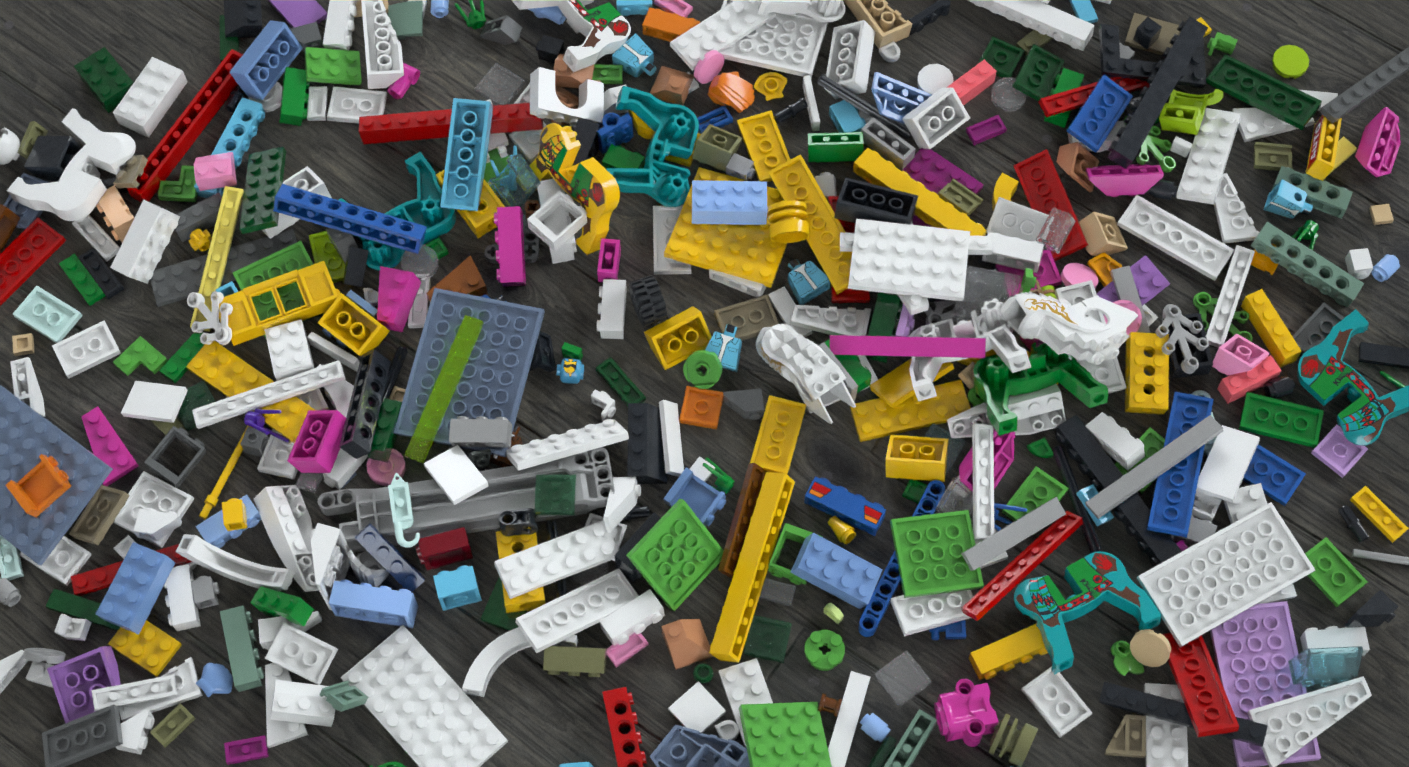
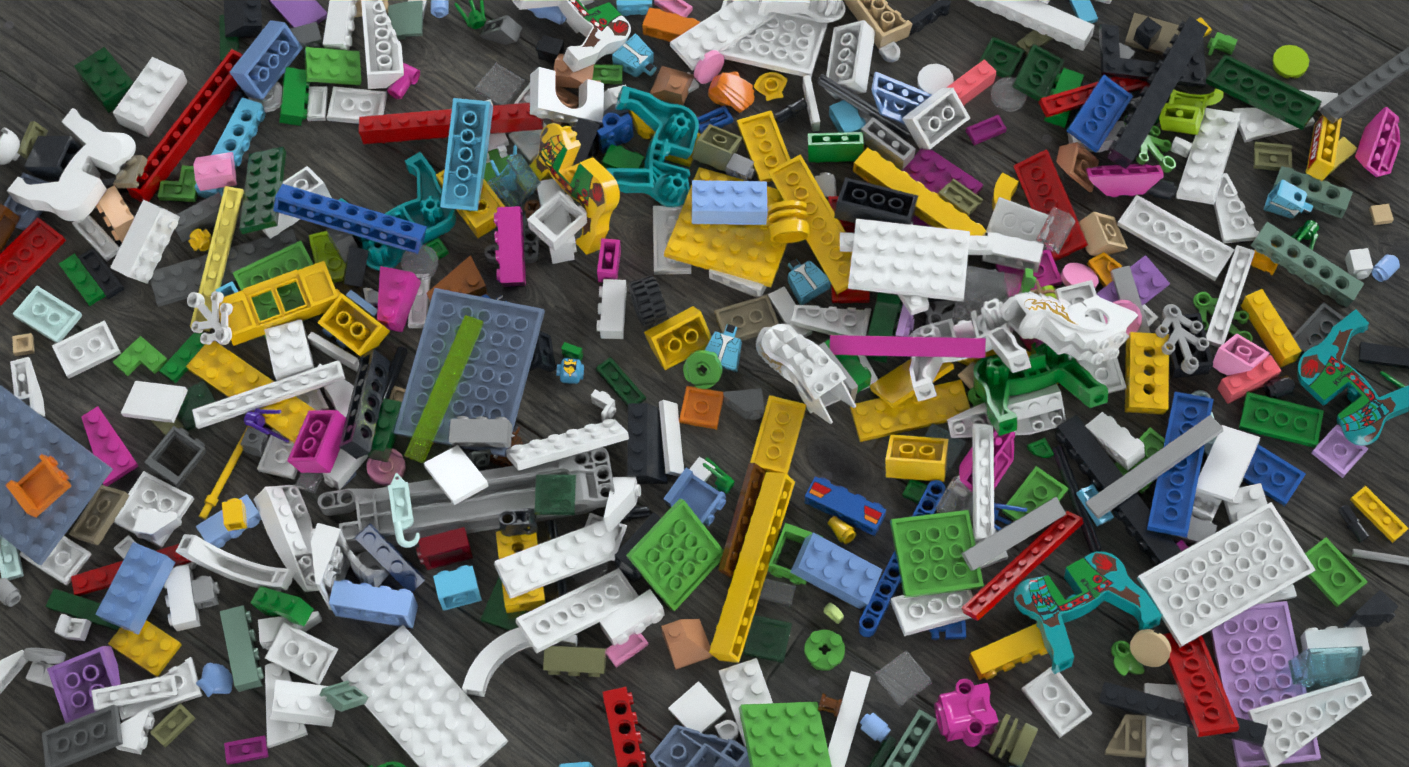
dark green plate [693,663,713,684] -> none

